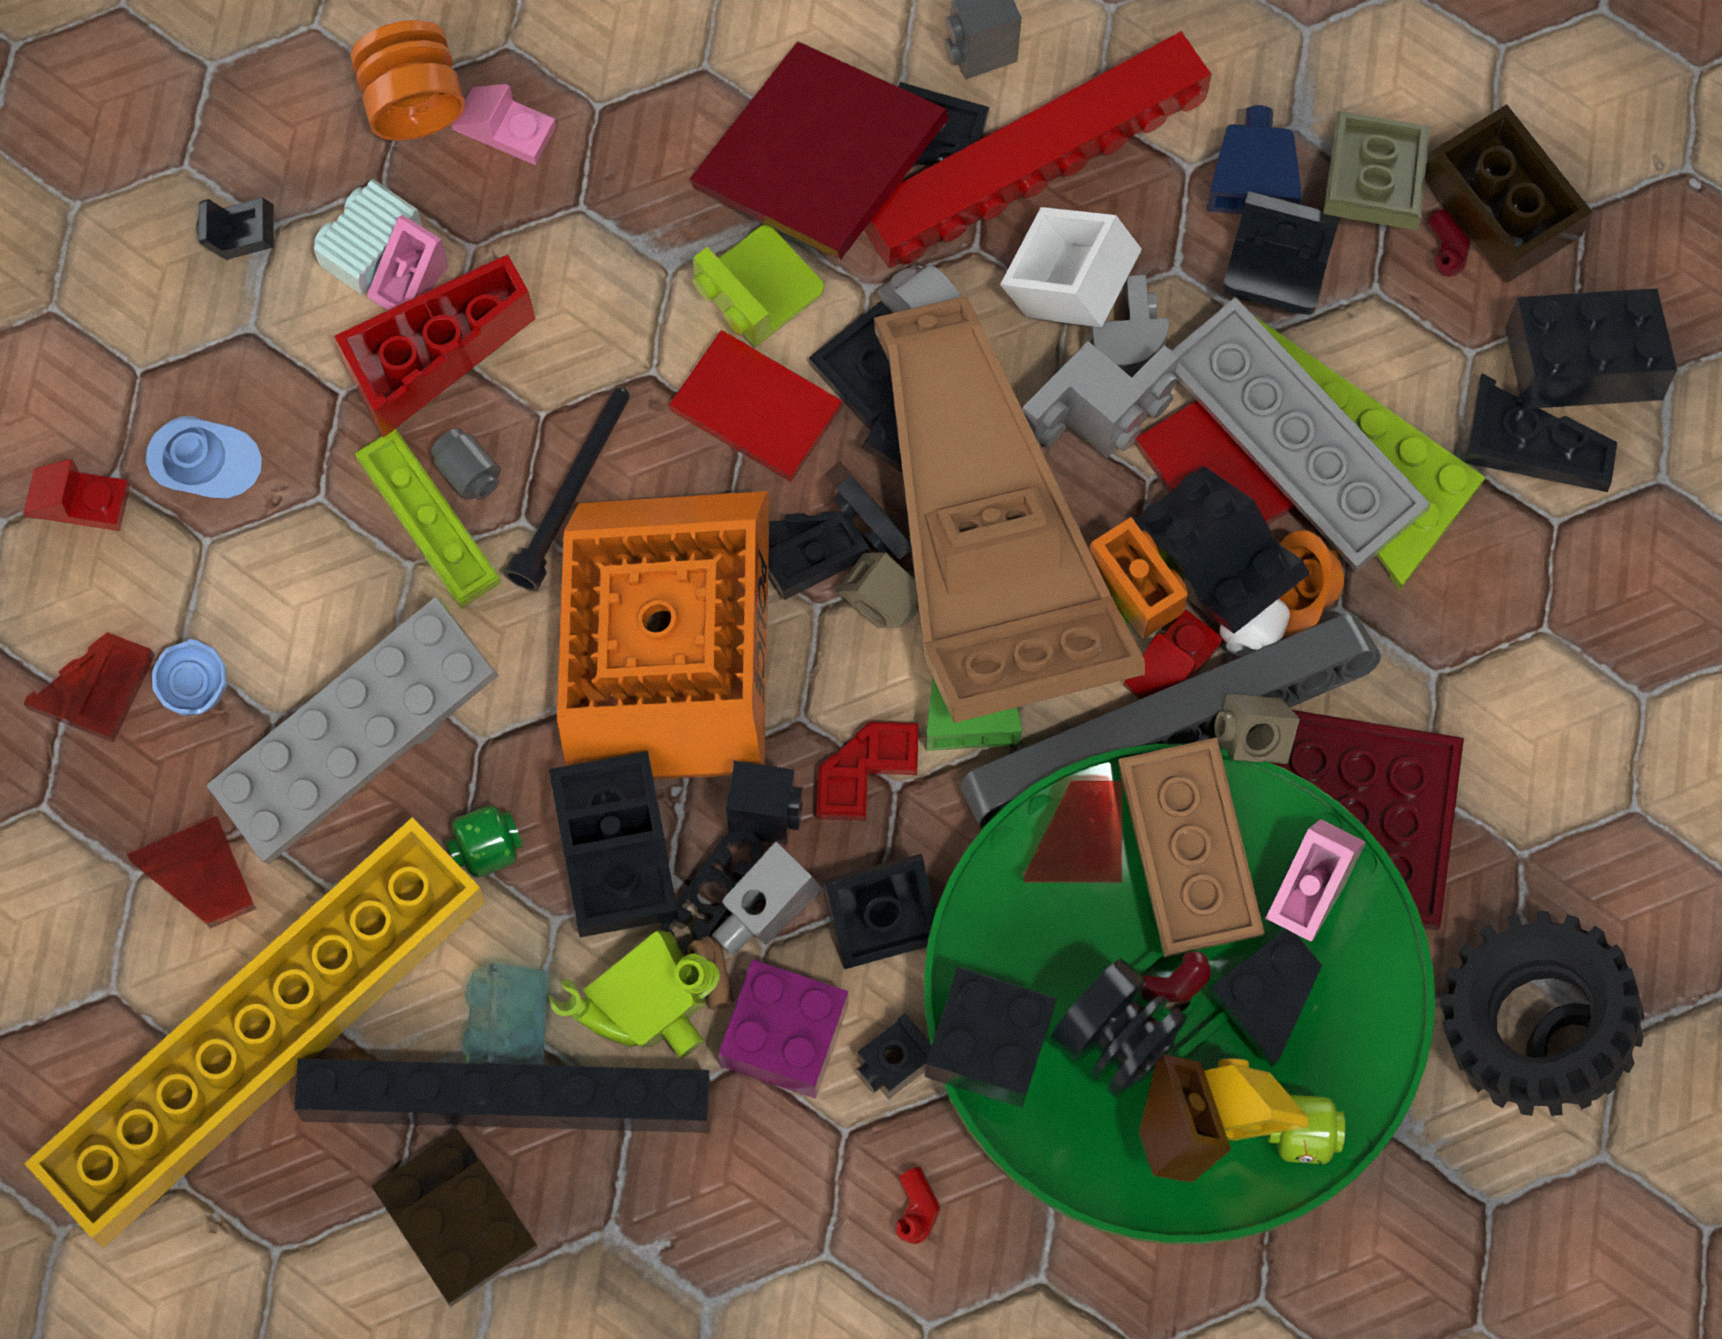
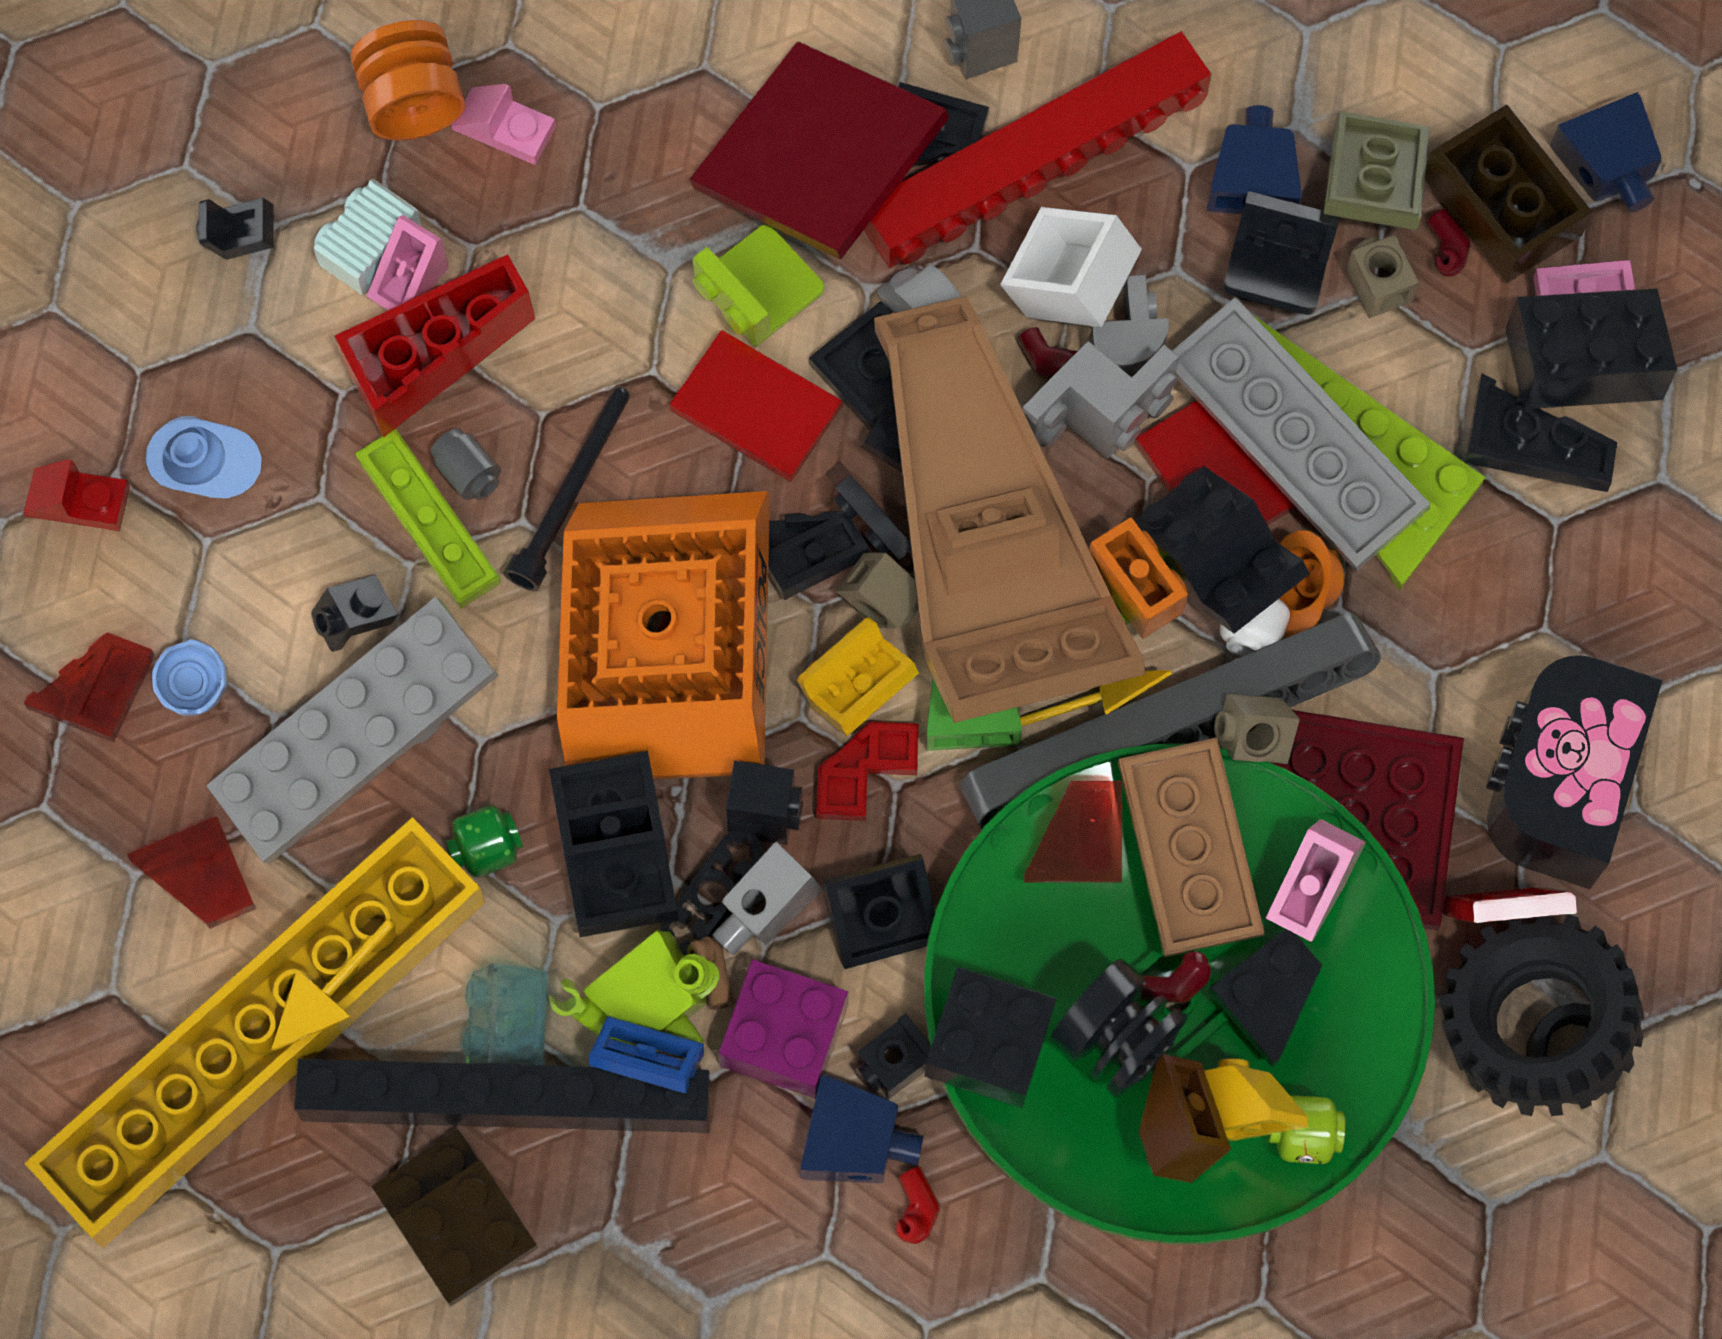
red slope [1123,609,1224,699] -> none
none -> yellow piece [271,920,394,1051]
none -> black bracket [311,575,398,652]
none -> blue tile [589,1016,704,1094]
none -> yellow bracket [797,617,919,737]
none -> dark blue torso [800,1075,924,1183]
none -> dark red arm [1018,327,1078,378]
none -> yellow piece [1020,670,1172,727]
none -> dark tan brick [1346,234,1419,319]
none -> tile [1444,887,1577,923]
none -> black brick [1486,656,1663,889]
none -> bright pink plate [1533,260,1635,296]
none -> dark blue torso [1550,92,1662,212]

